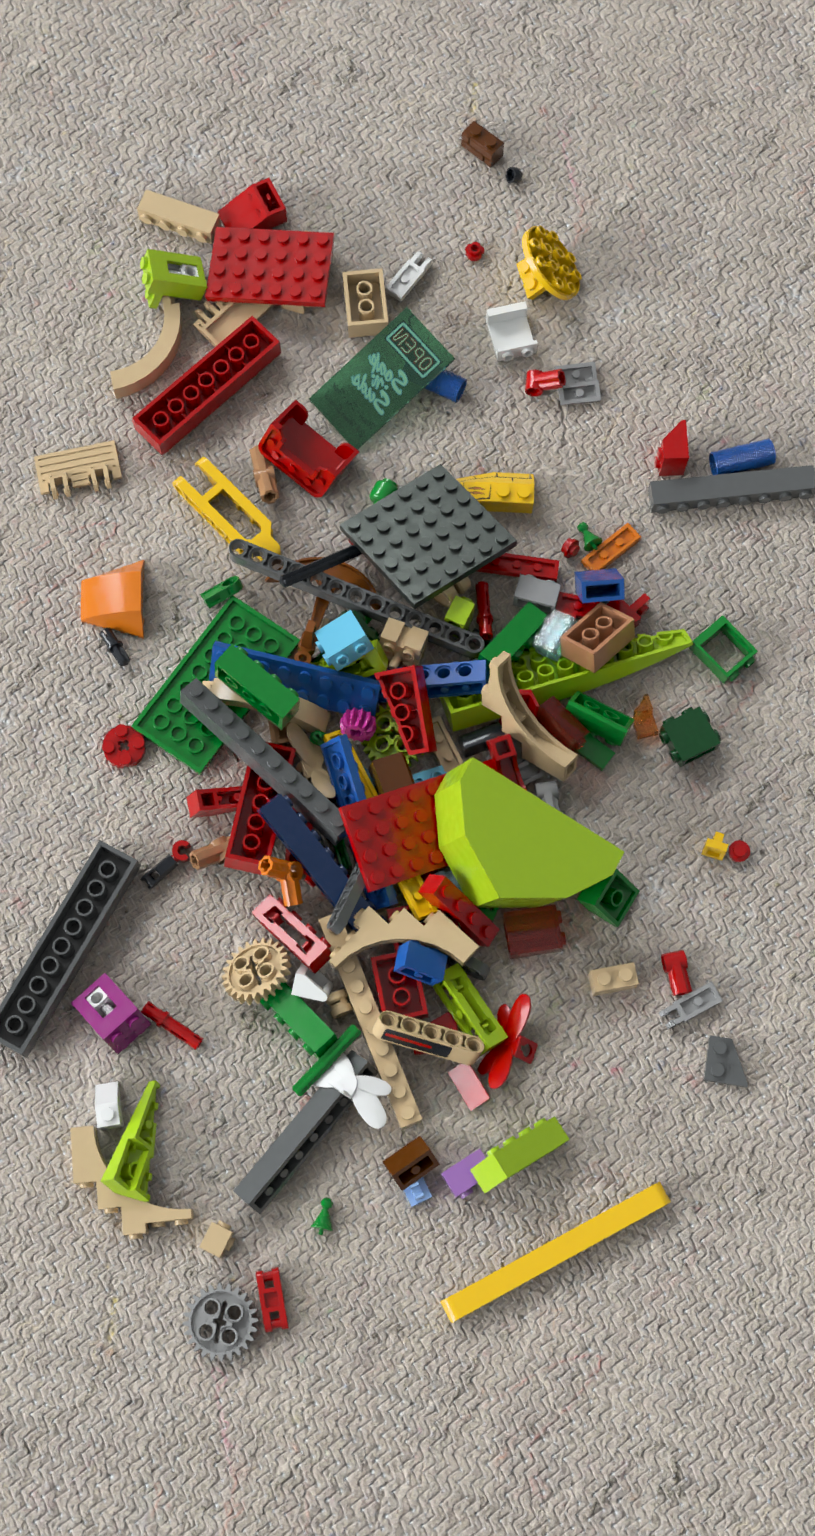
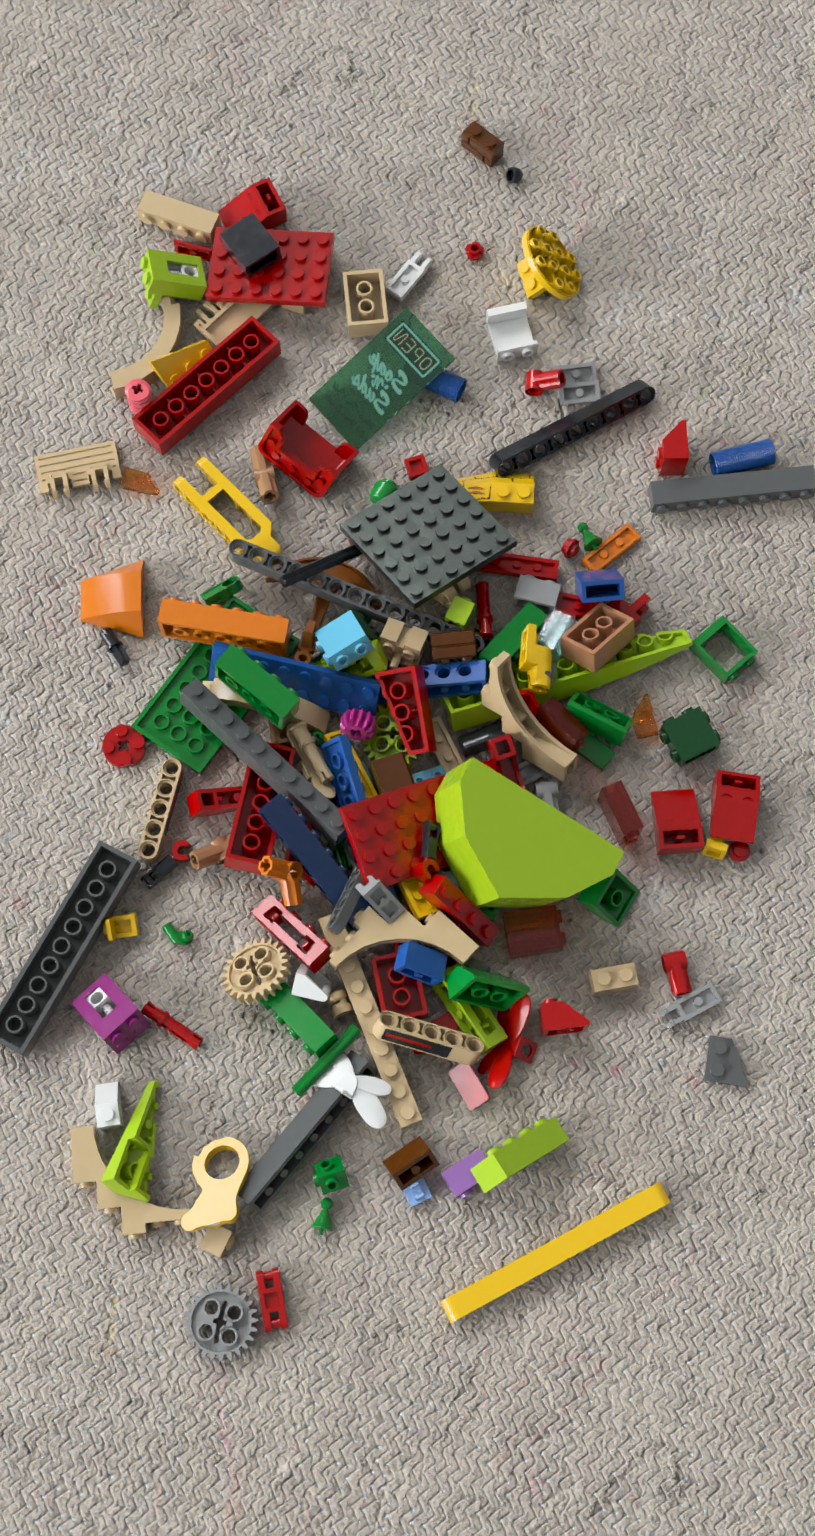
none -> yellow bracket [103,912,140,941]
none -> clear orange slope [119,466,160,495]
none -> coral piece [125,379,154,415]
none -> tan beam [138,758,184,864]
none -> yellow wing [148,340,213,388]
none -> orange brick [157,597,292,657]
none -> green arm [162,922,194,945]
none -> red slope [173,239,213,262]
none -> yellow animal [181,1137,251,1233]
none -> black brick [219,213,282,279]
none -> tan pin [289,721,334,784]
none -> green brick [312,1155,350,1195]
none -> light grey hinge [355,876,405,924]
none -> red plate [404,454,429,481]
none -> piece [413,820,441,882]
none -> reddish brown brick [430,629,477,664]
none -> green slope [446,966,530,1012]
none -> black beam [489,380,655,477]
none -> yellow plate [519,623,557,694]
none -> red slope [538,998,590,1037]
none -> clear red brick [597,780,644,846]
none -> red slope [650,789,704,855]
none -> red slope [710,770,761,844]

